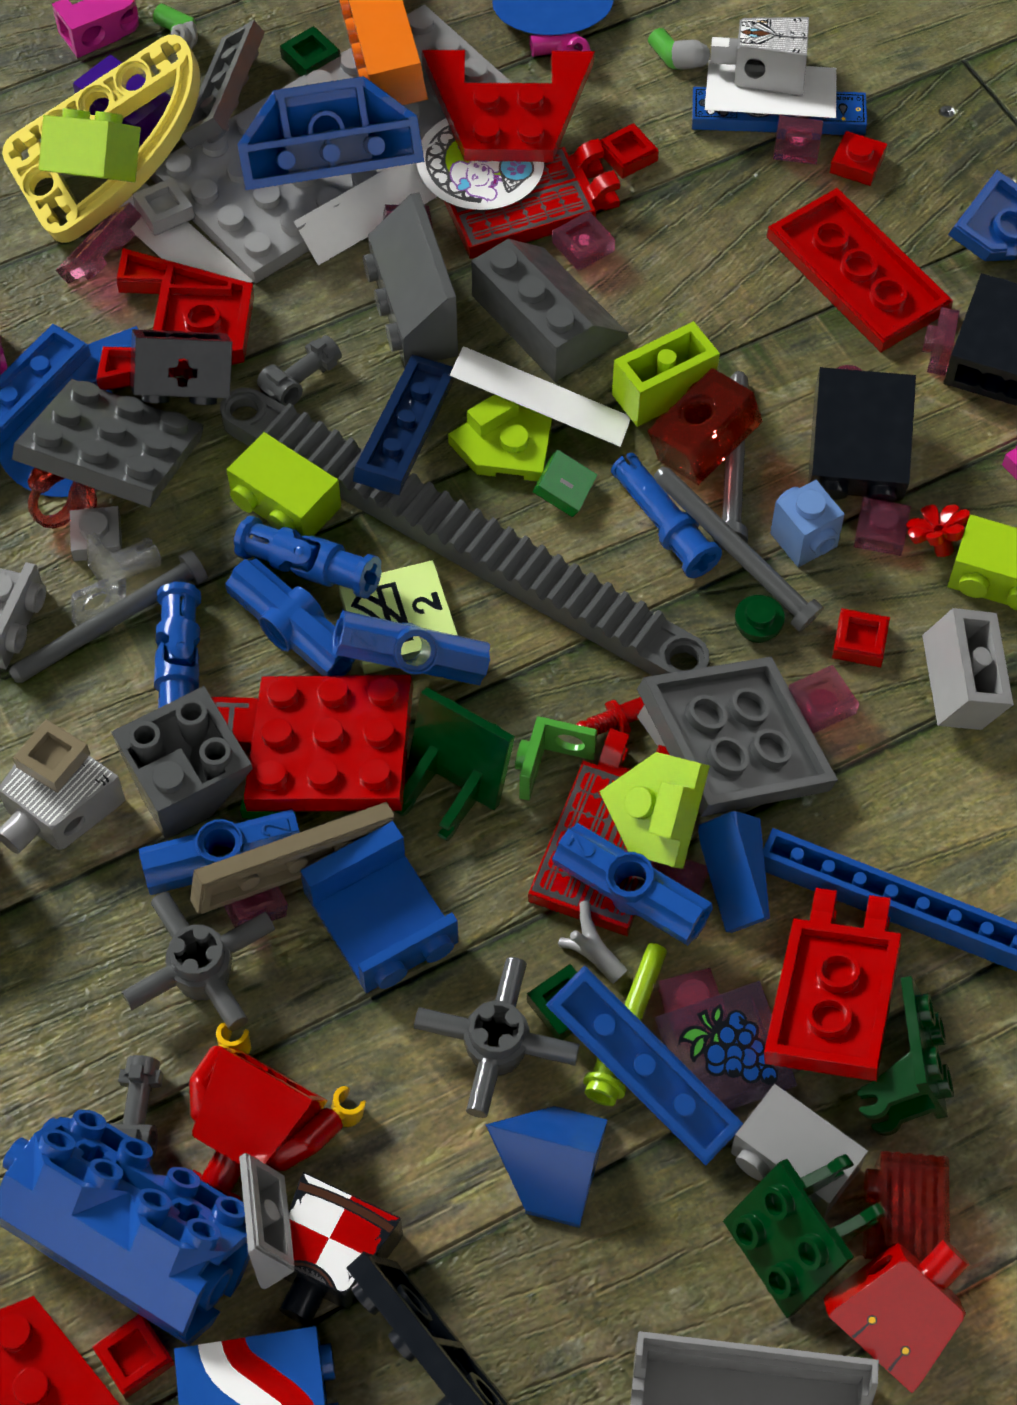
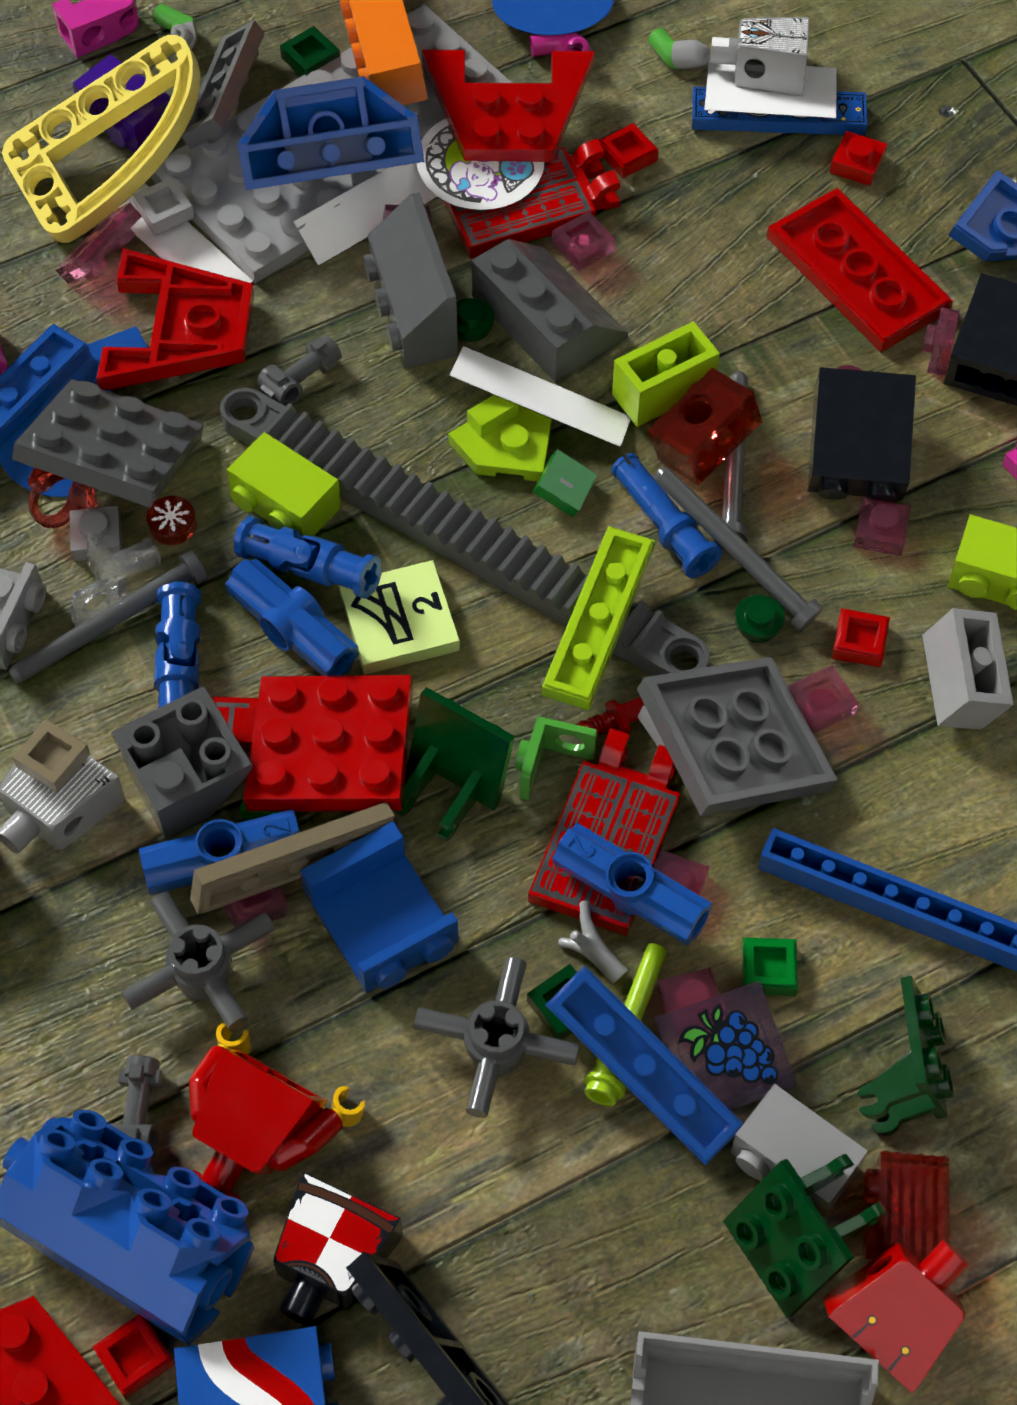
lime brick [39,108,141,182] -> none
black brick [130,329,232,405] -> none
light grey slope [239,1153,295,1289] -> none
blue piece [332,610,490,686] -> none
dark blue plate [353,354,454,495] -> none
blue slope [486,1106,608,1228] -> none
lime plate [599,752,710,869] -> none
blue slope [698,811,770,933] -> none
red tile [764,888,901,1082] -> none
medium blue brick [770,480,845,568] -> none
clear pink plate [773,115,823,165] -> none
red plant [906,504,970,557] -> none
none -> clear red tile [146,496,197,545]
none -> dark green plate [456,298,494,342]
none -> lime tile [541,526,655,711]
none -> green tile [741,937,798,996]

